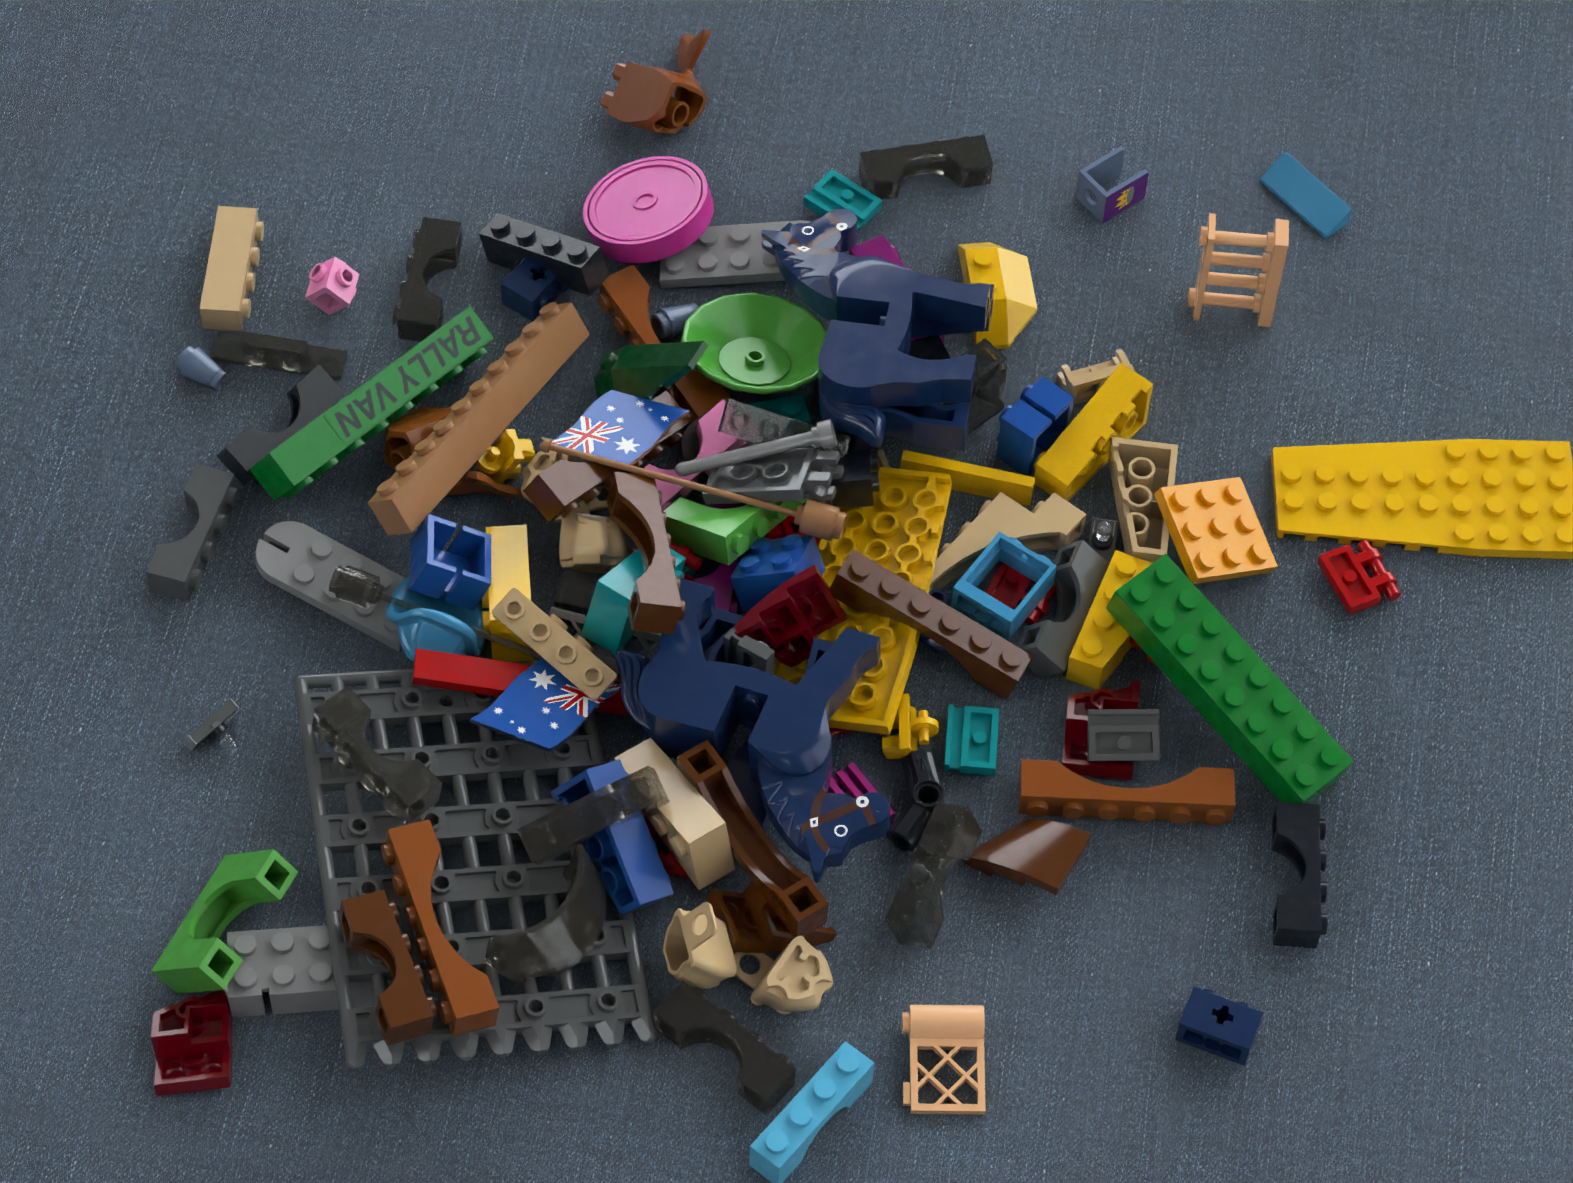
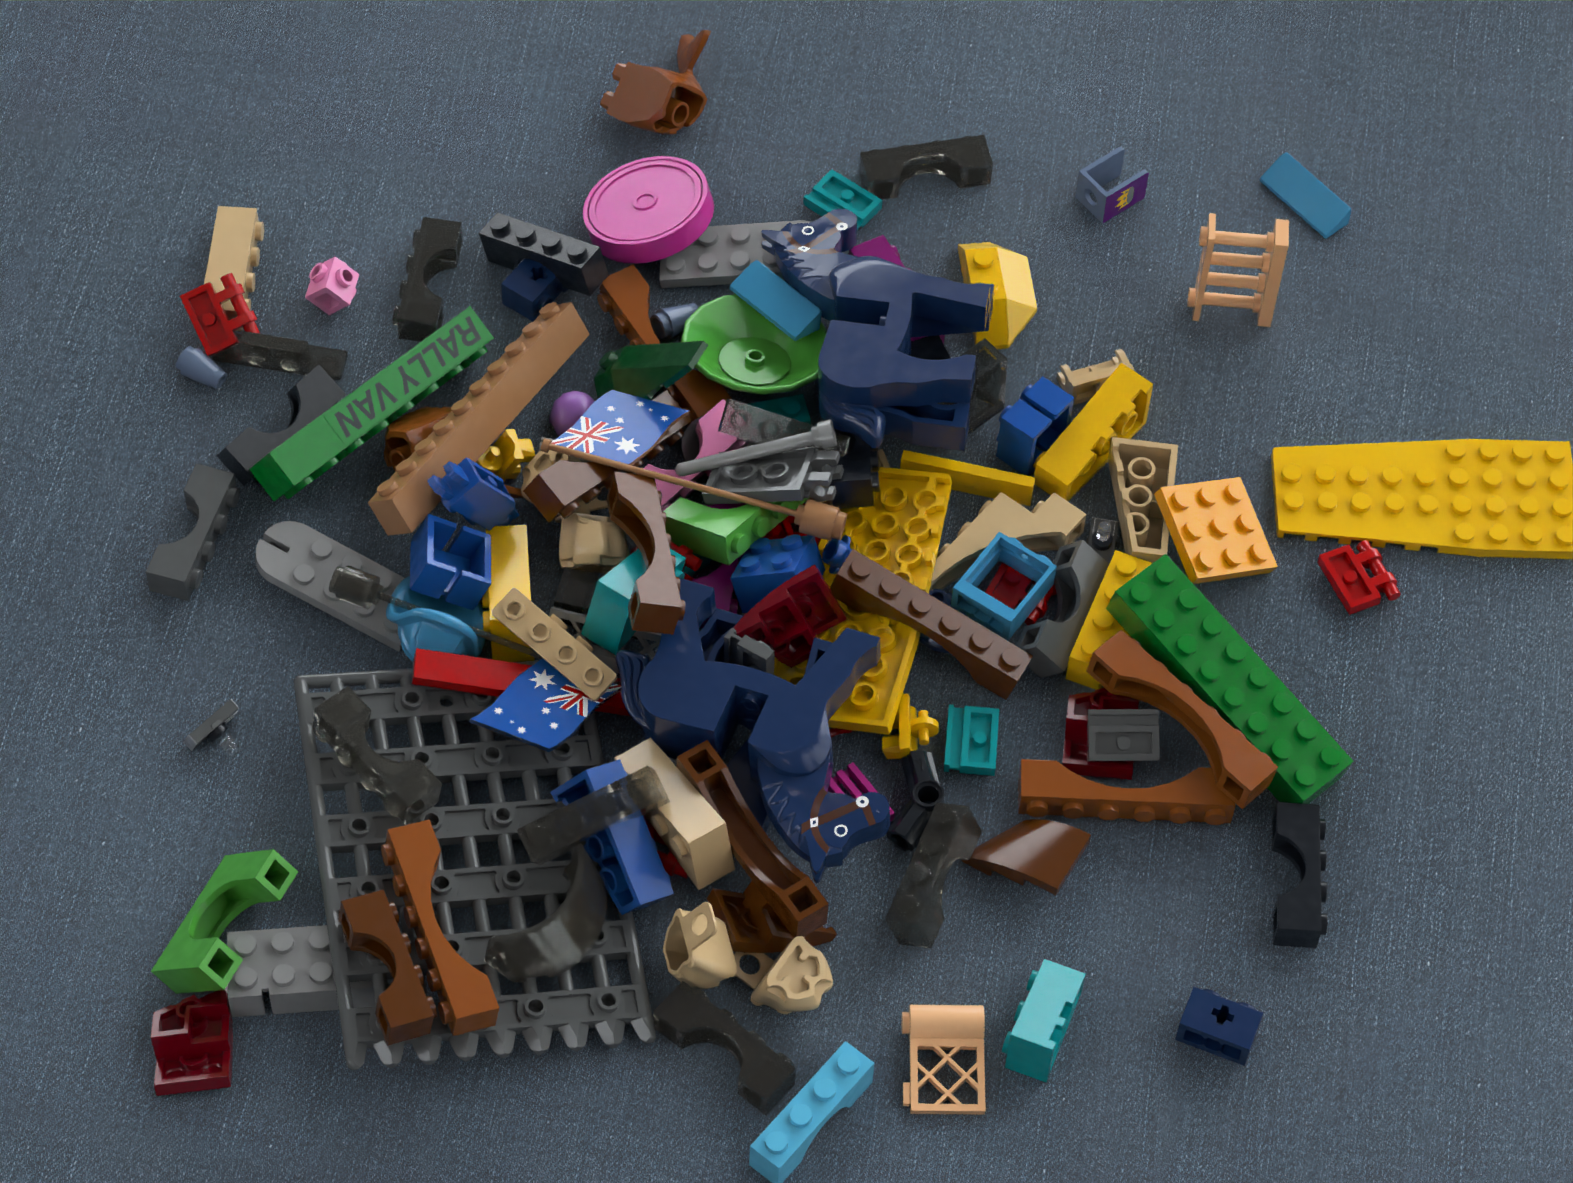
none -> red plate [180,273,260,357]
none -> blue hinge [427,457,519,531]
none -> medium lavender hair [549,391,595,436]
none -> dark azure slope [729,260,822,341]
none -> blue plate [822,535,852,575]
none -> wedge [1001,959,1086,1083]
none -> dark orange arch [1086,630,1278,809]

